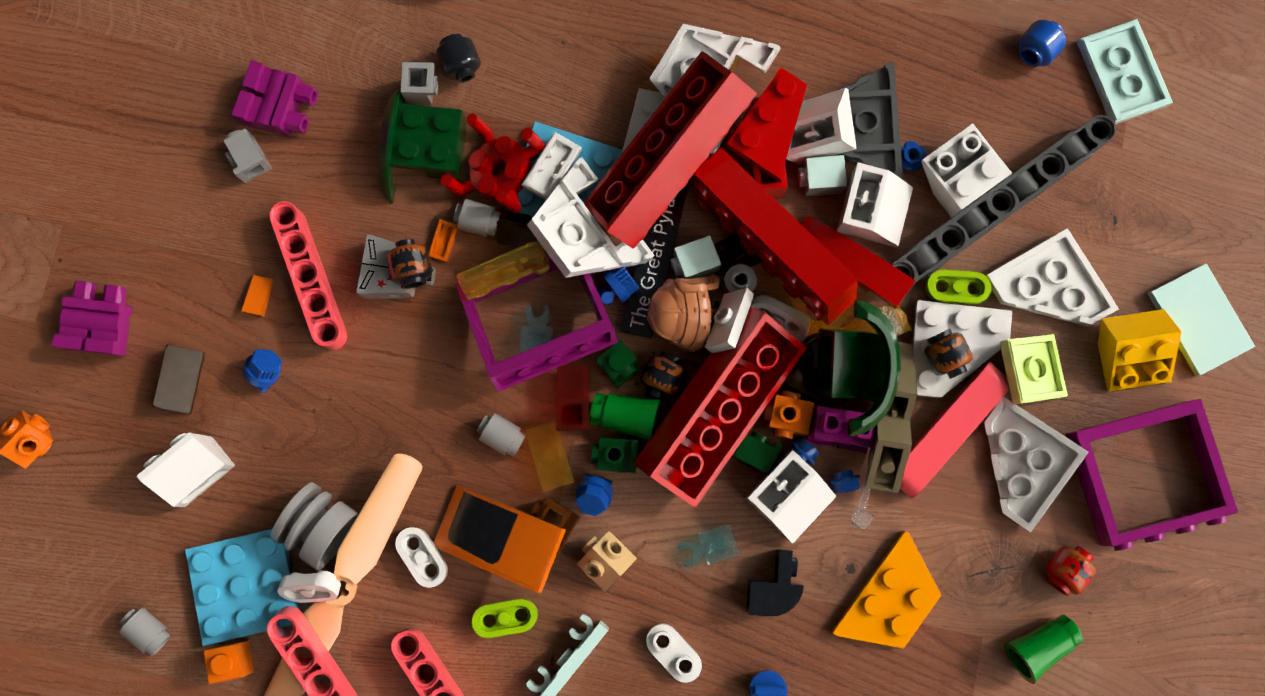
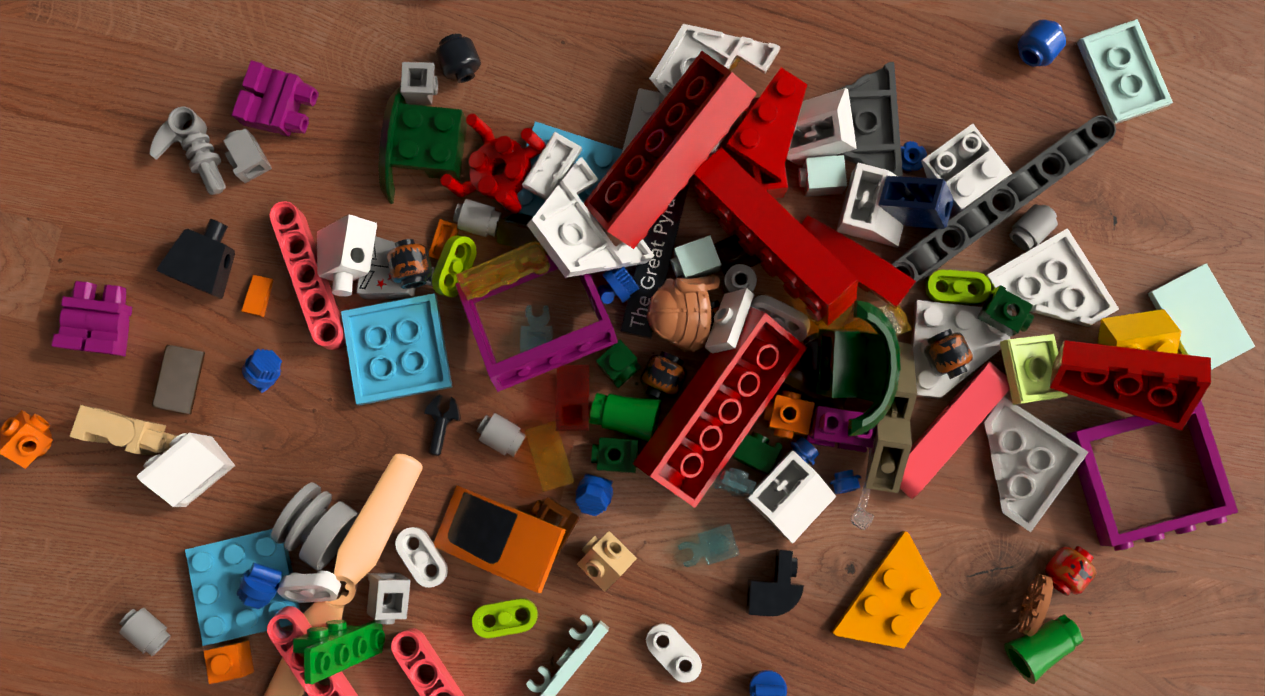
none -> tan hips [69,405,177,456]
none -> light grey piece [149,106,226,195]
none -> black torso [156,219,235,299]
none -> blue piece [237,563,282,609]
none -> green bracket [293,620,385,684]
none -> white torso [317,215,377,296]
none -> medium azure plate [341,293,453,405]
none -> light grey brick [367,573,411,625]
none -> black bar [424,394,461,456]
none -> lime plate [432,235,477,297]
none -> clear light blue plate [714,468,756,497]
none -> dark blue torso [878,176,954,229]
none -> dark green brick [977,285,1034,337]
none -> light grey brick [1009,204,1058,251]
none -> nougat wheel [1018,574,1053,636]
none -> red wedge [1050,340,1211,430]

